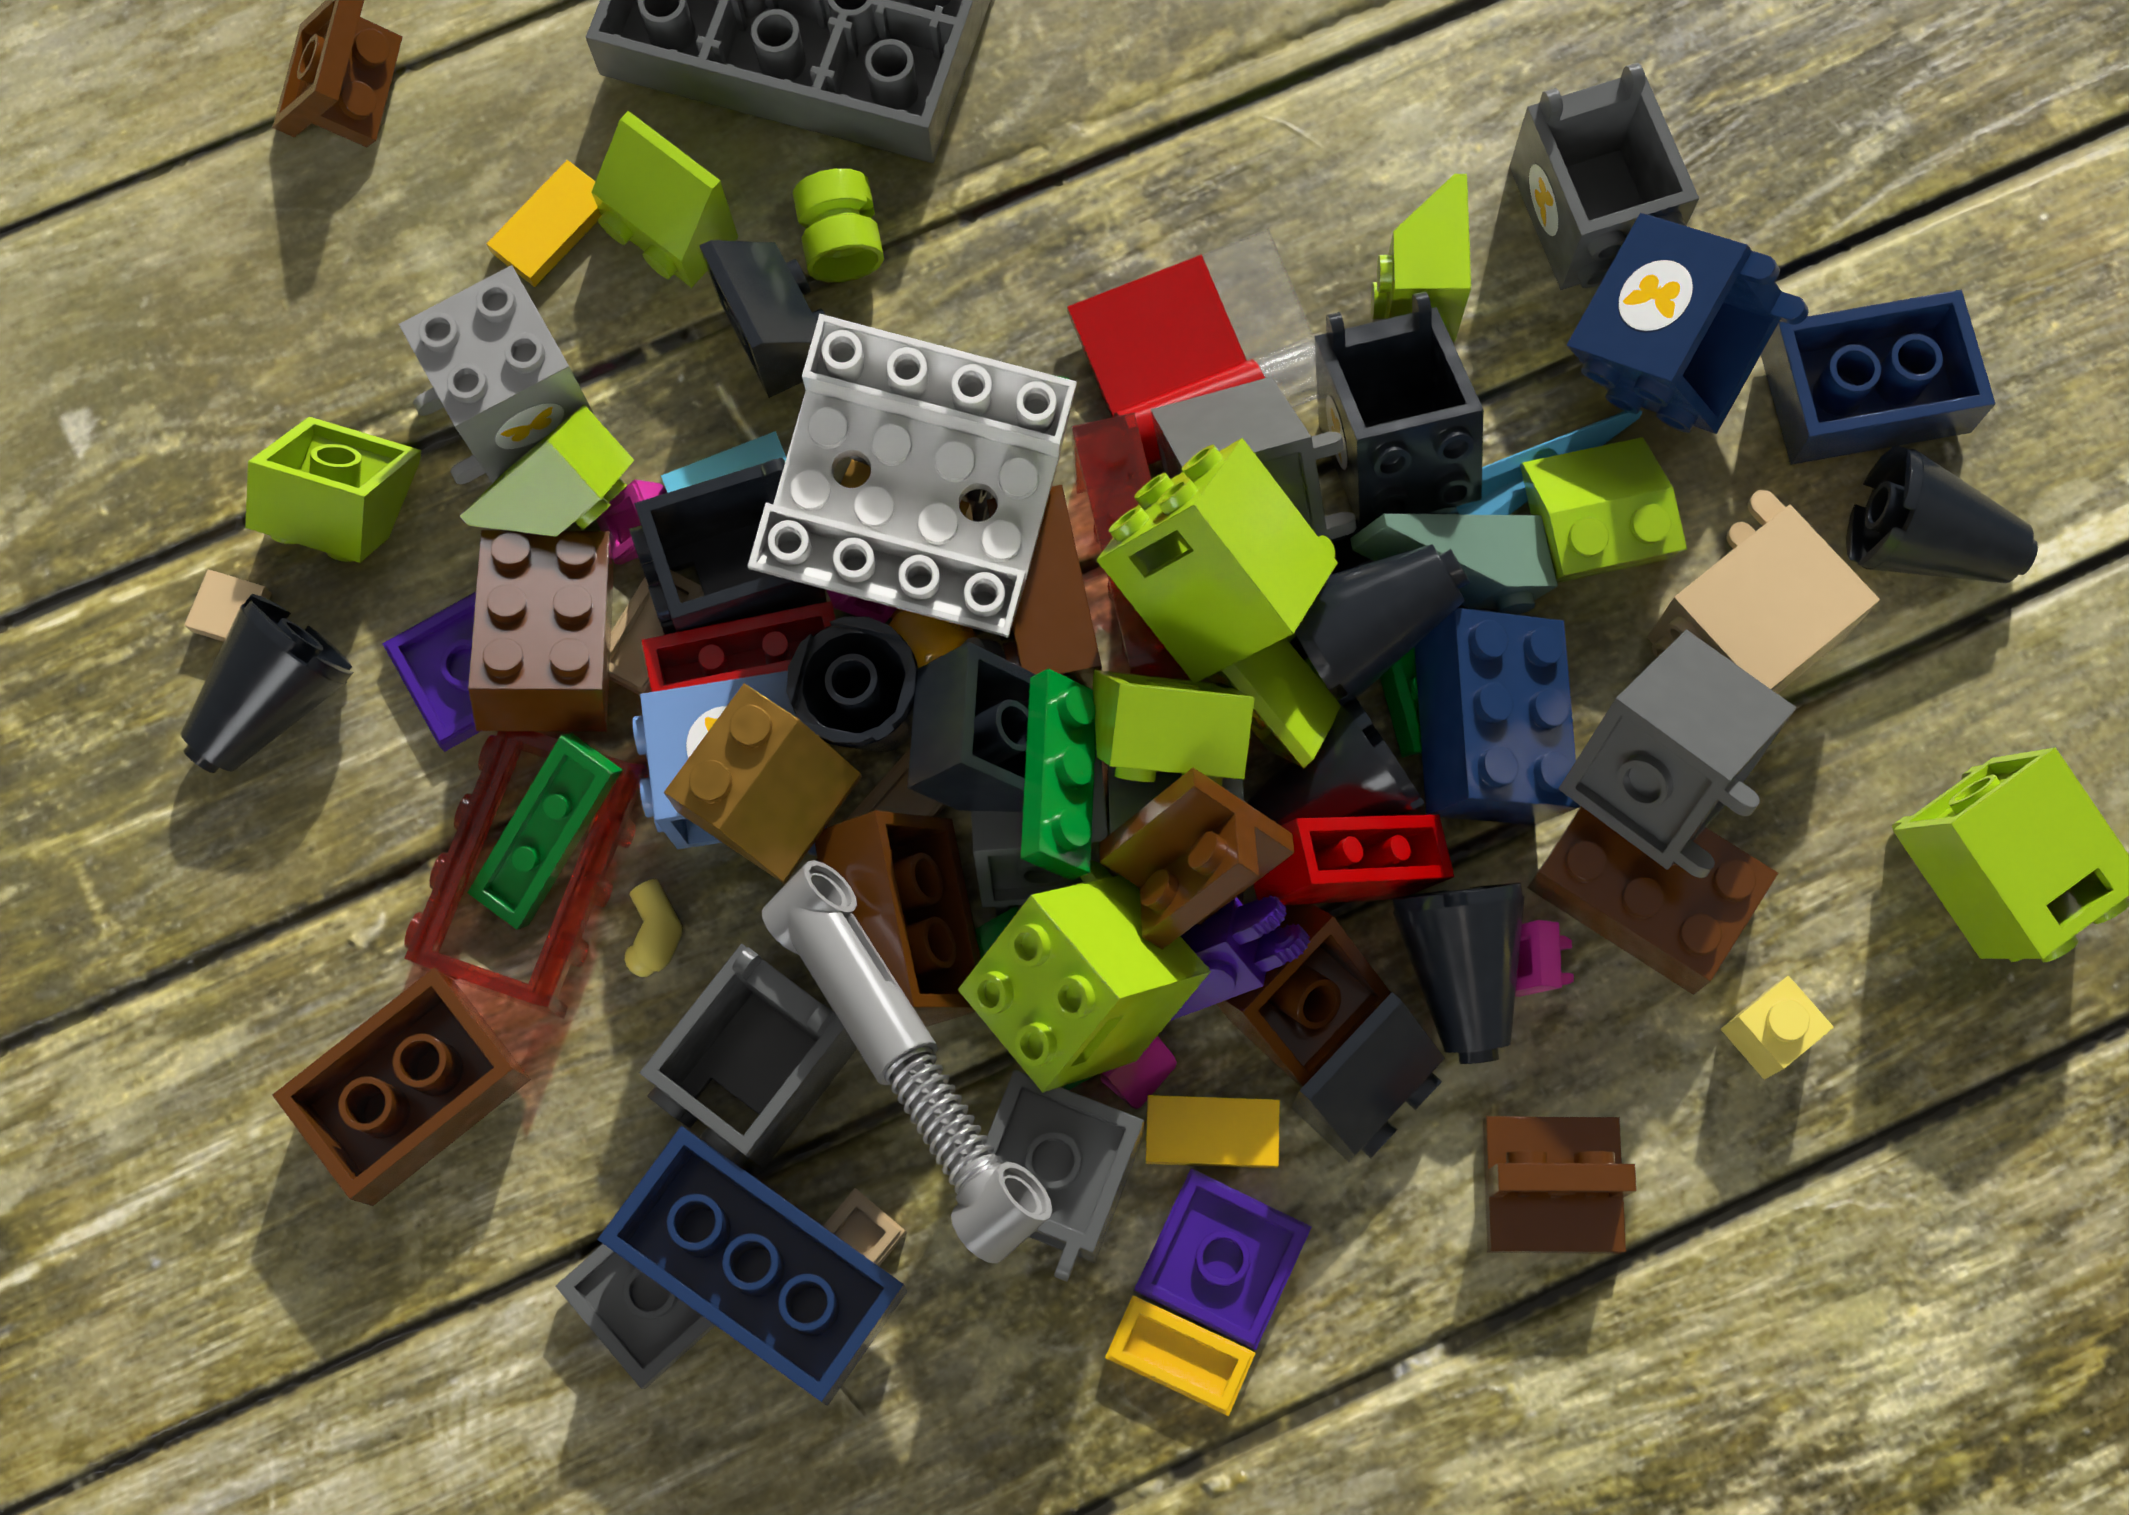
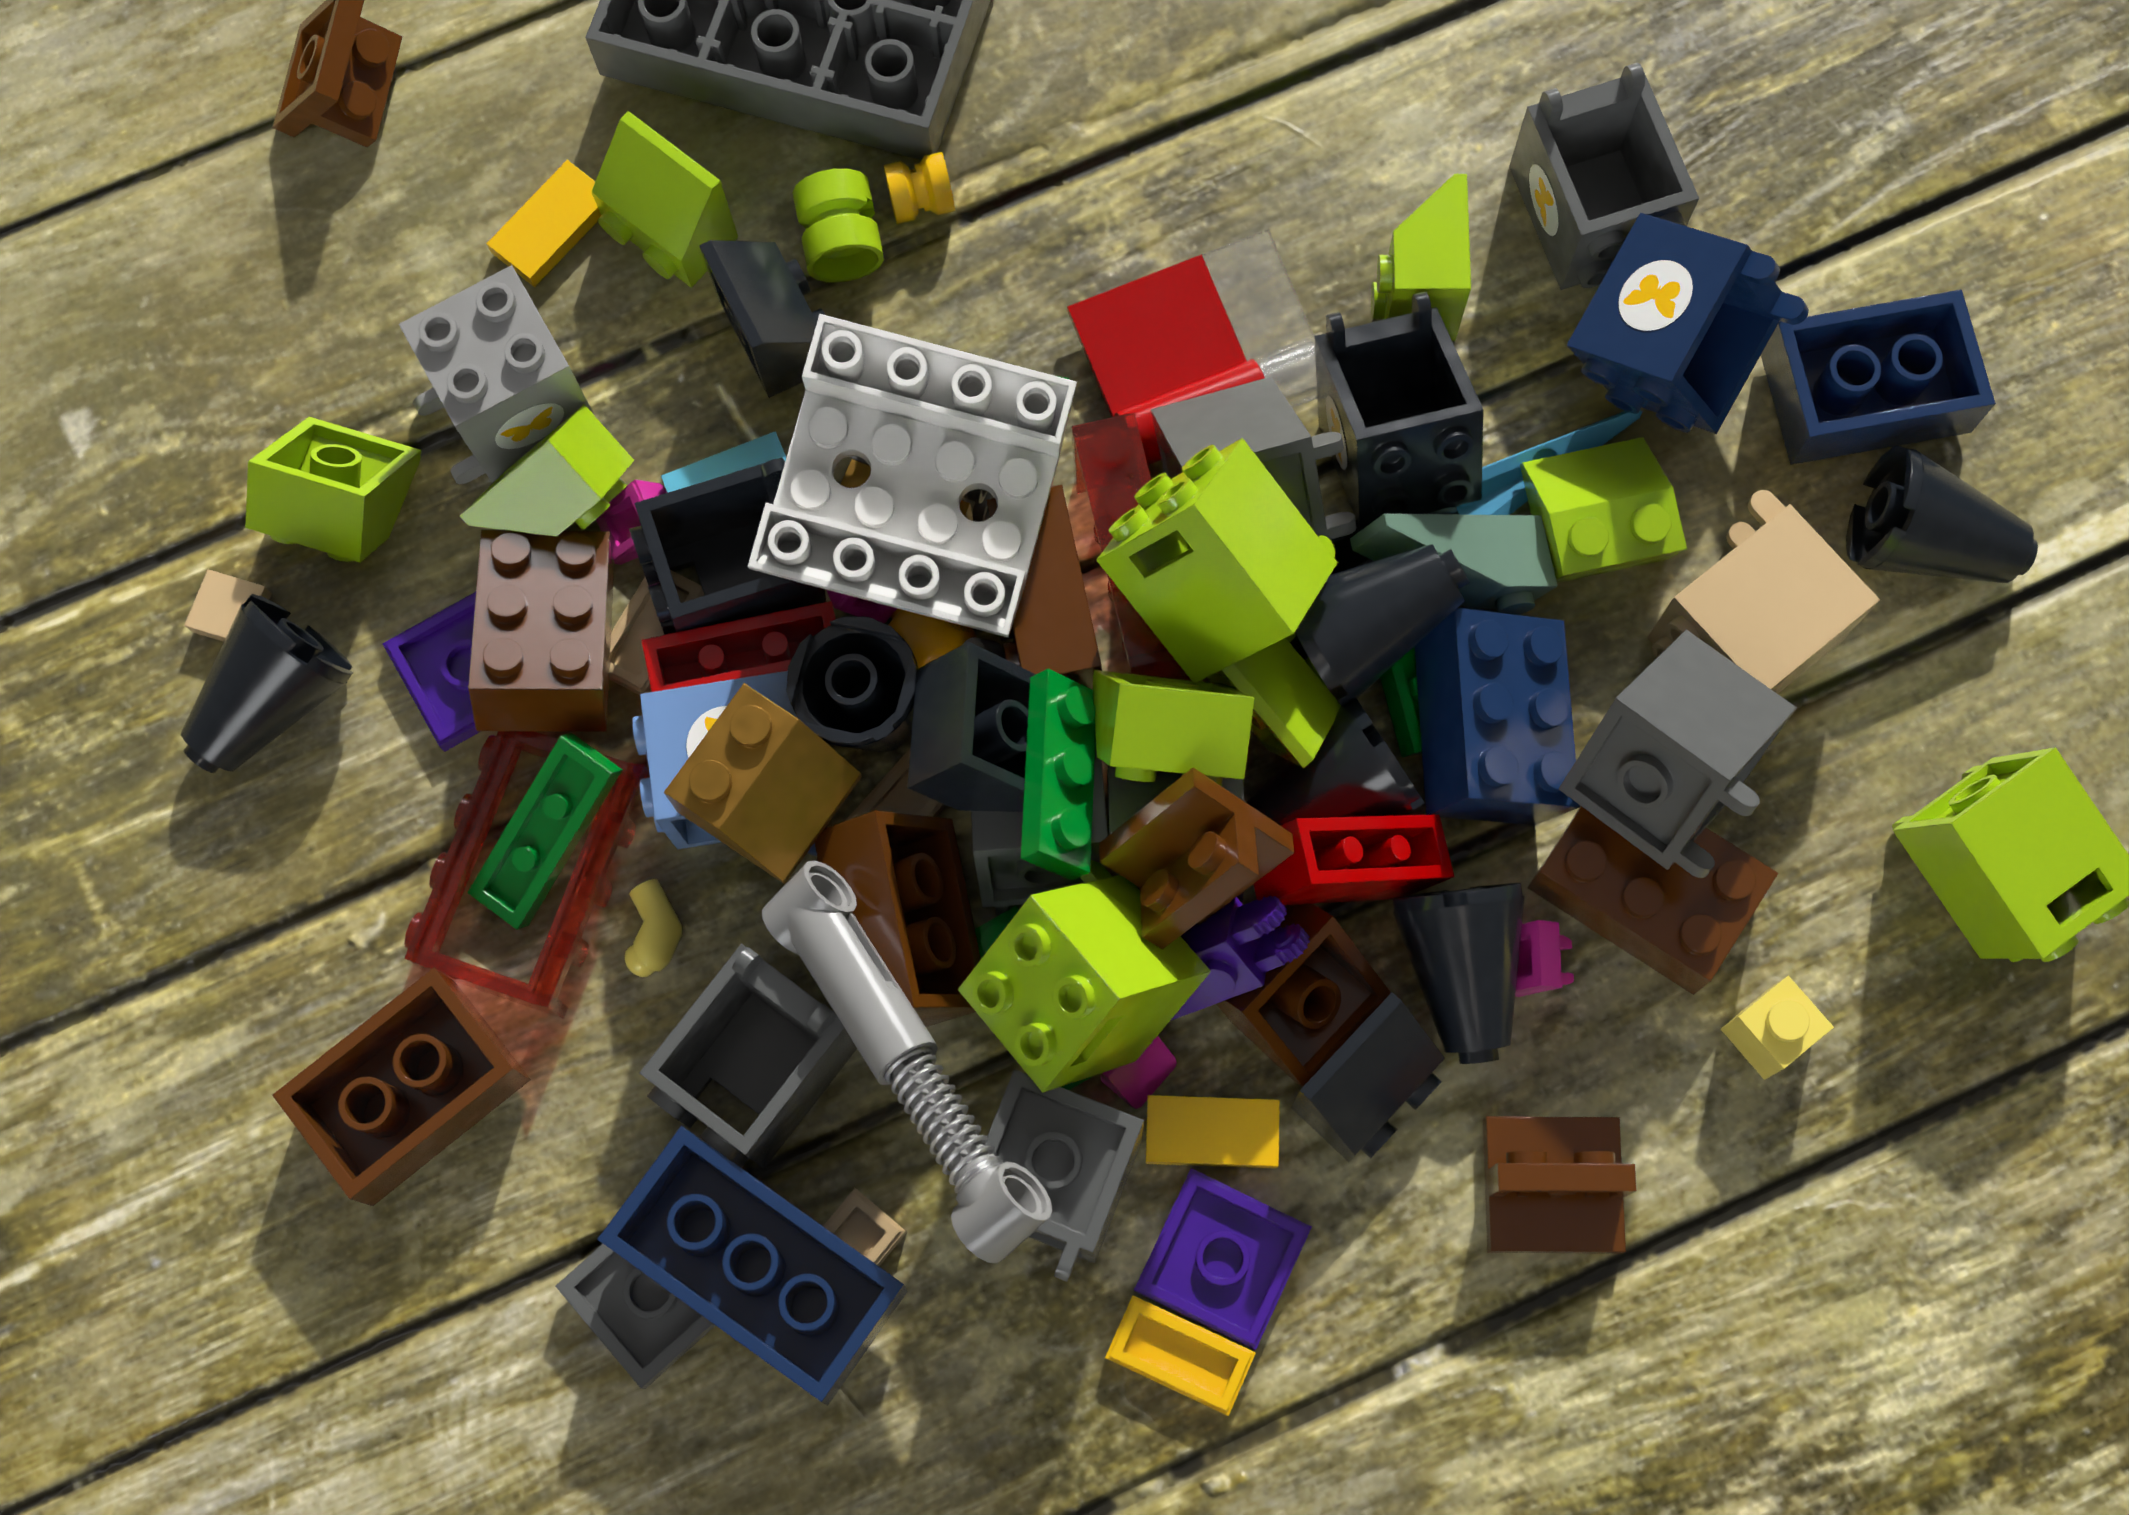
none -> yellow wheel [883,152,955,224]

